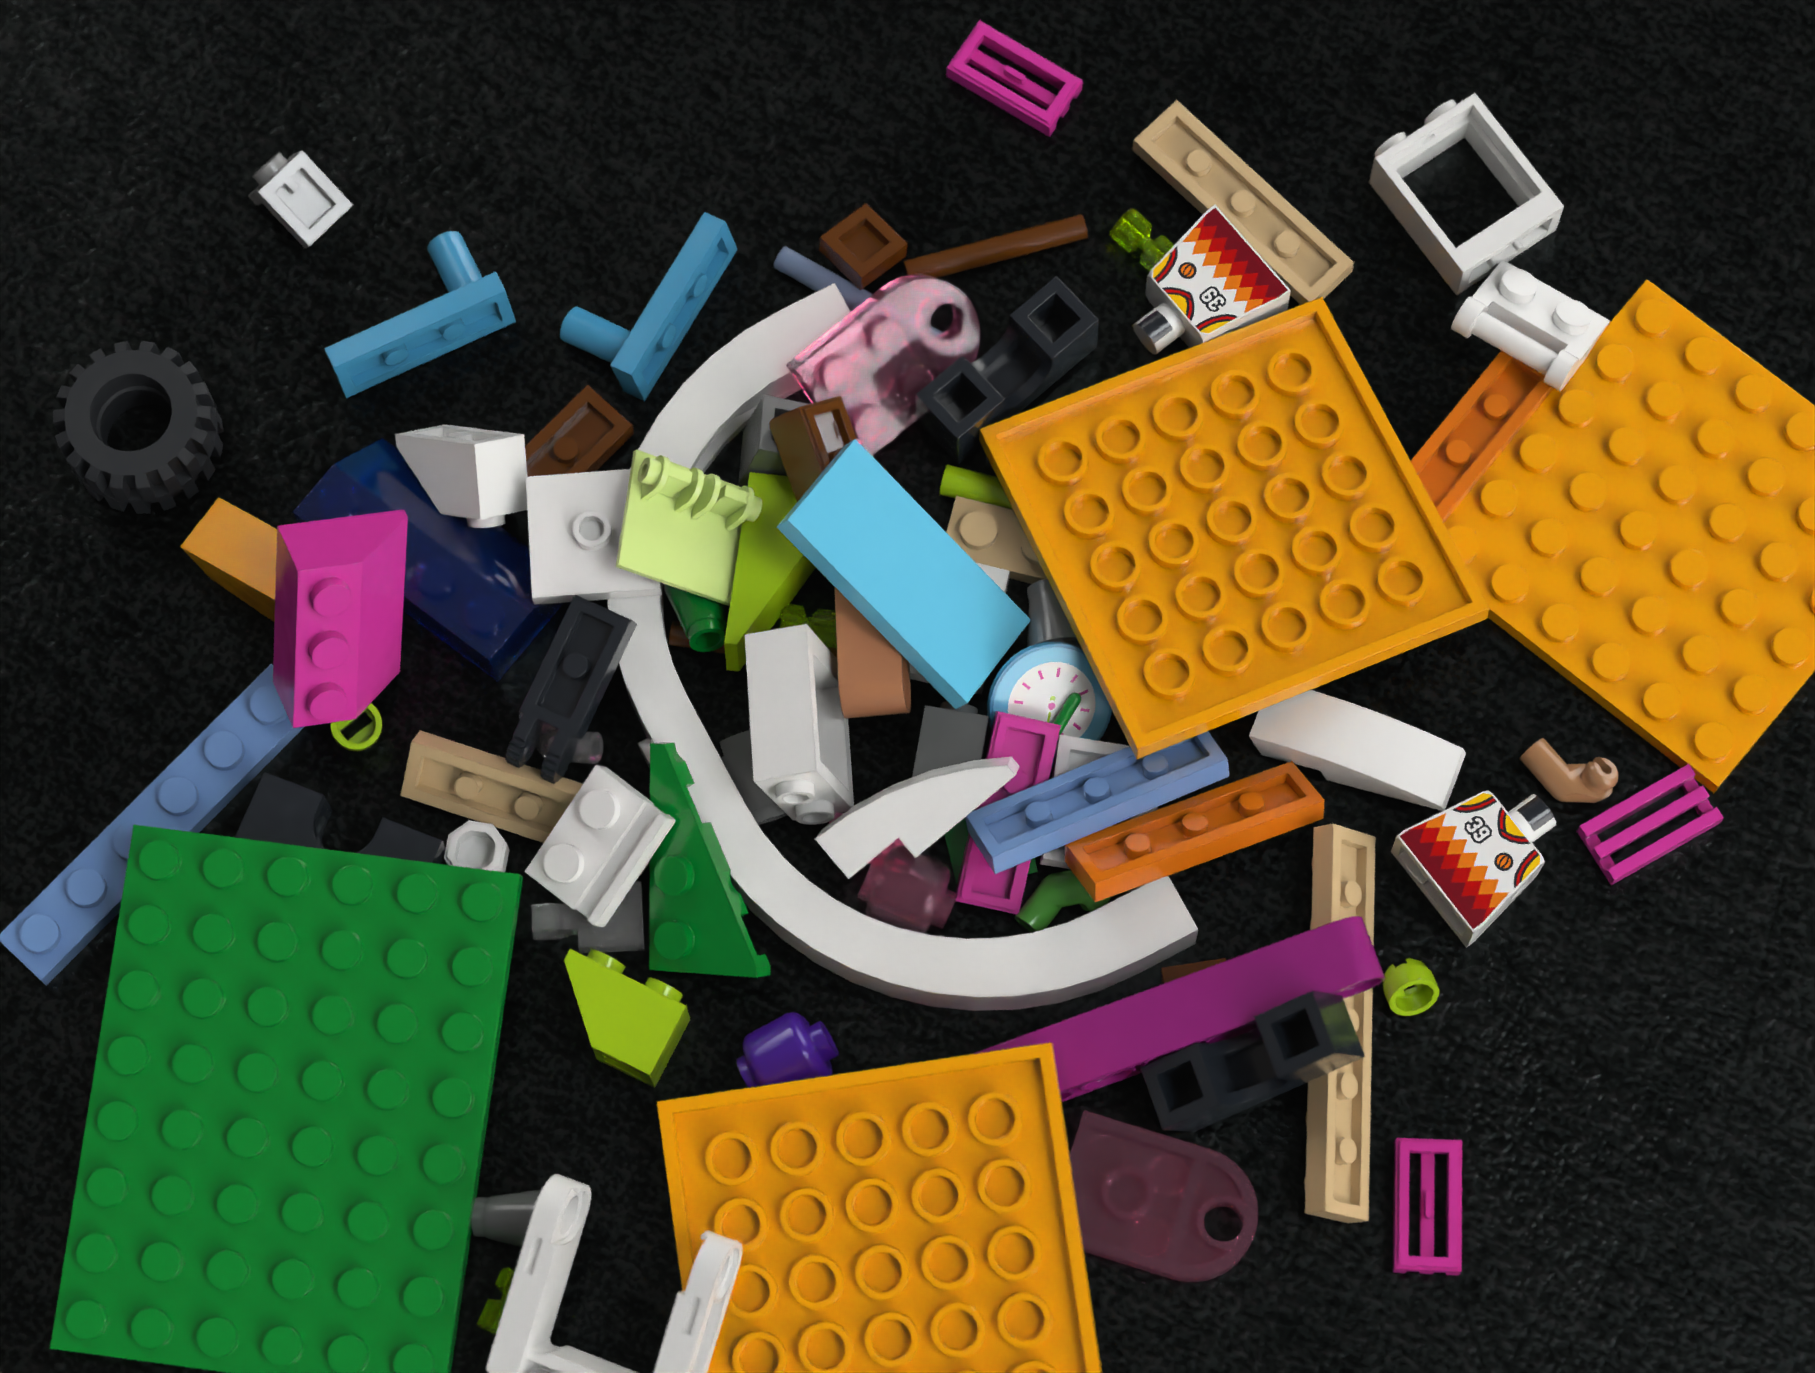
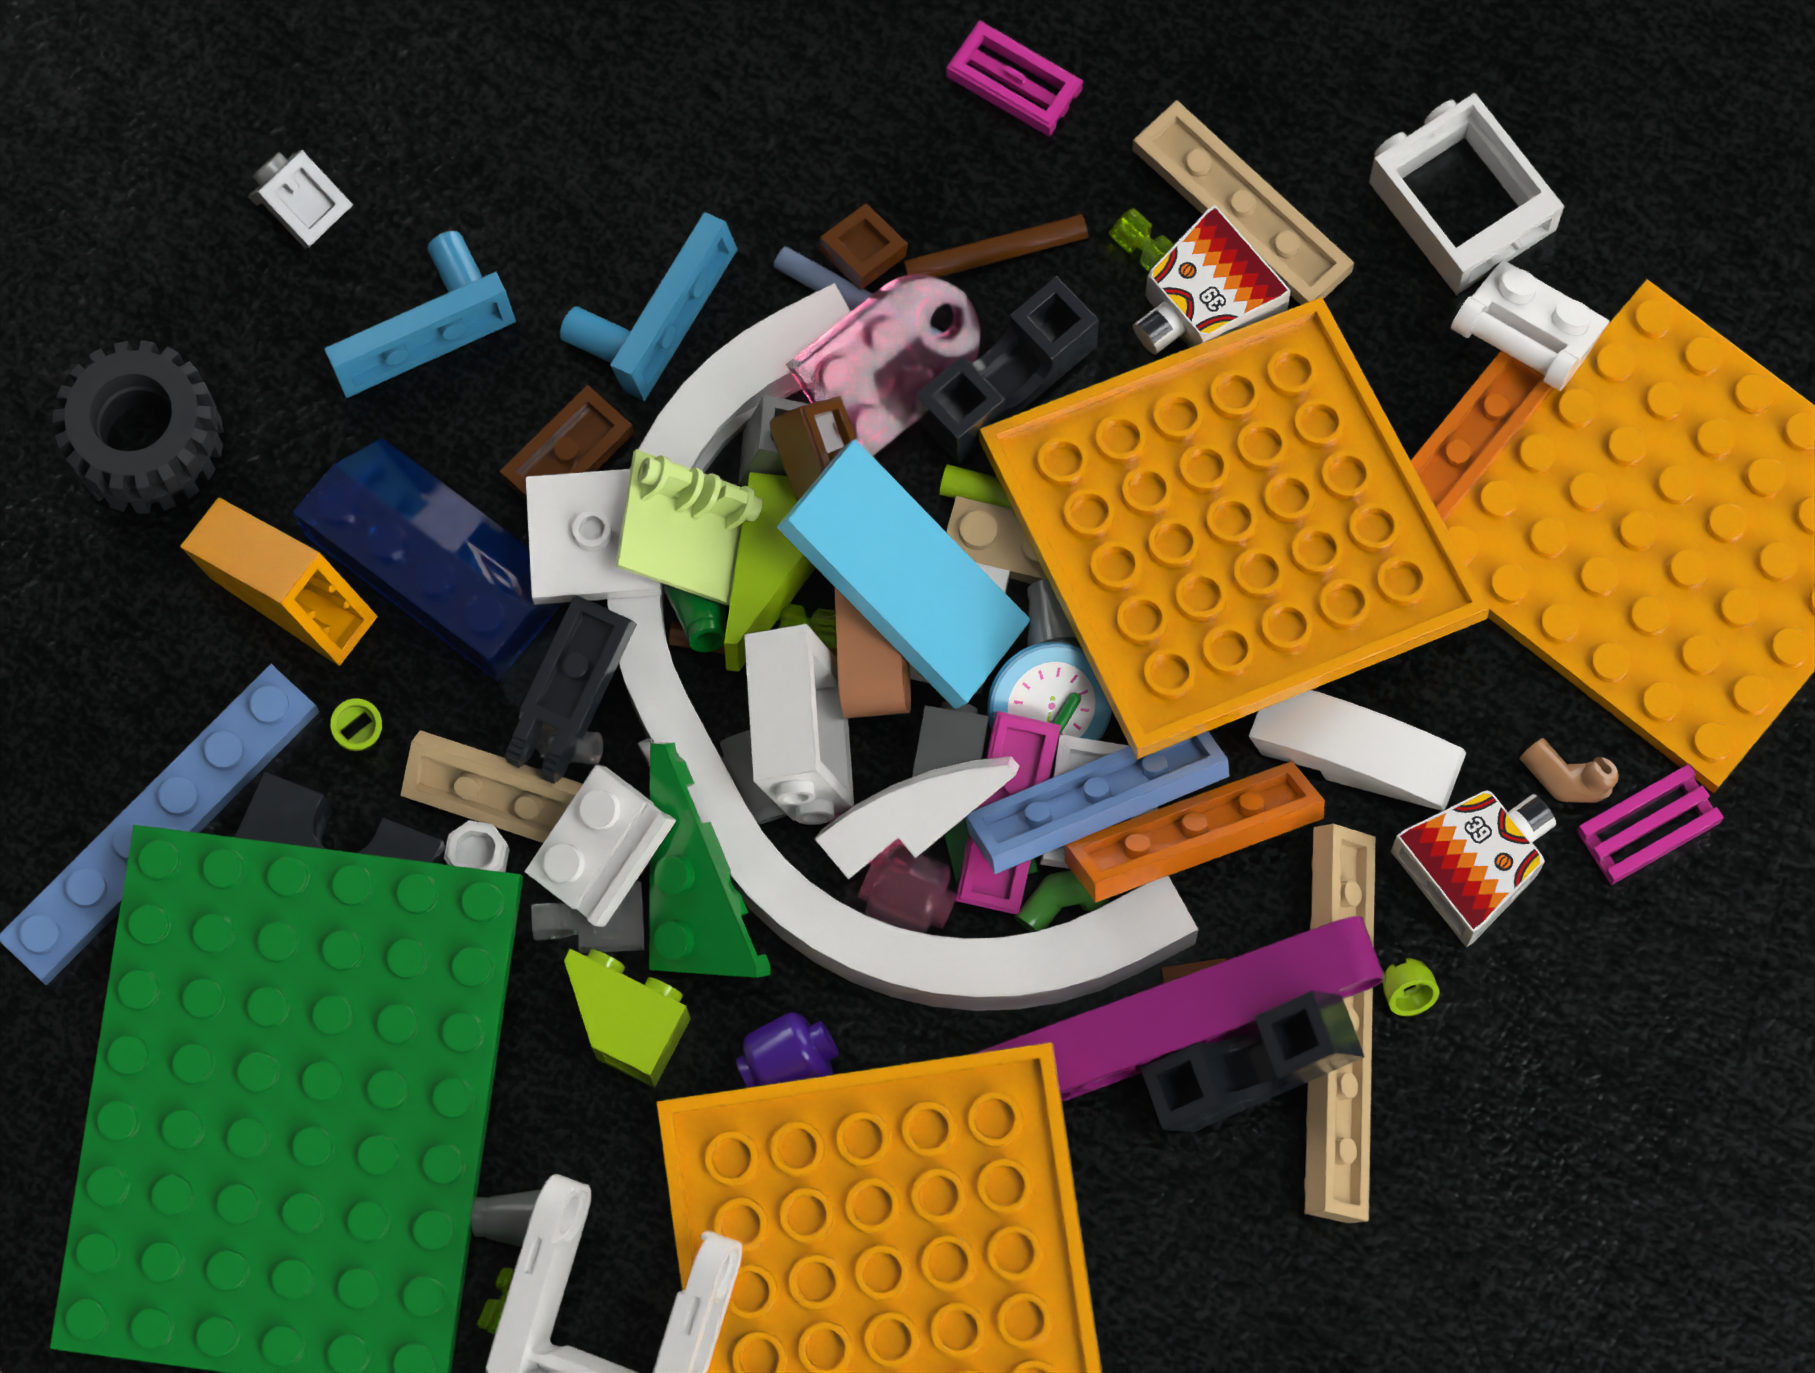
dark pink slope [273,509,408,728] -> none
white slope [395,425,527,528] -> none
clear pink plate [1070,1110,1258,1282] -> none
dark pink tile [1393,1138,1462,1275] -> none

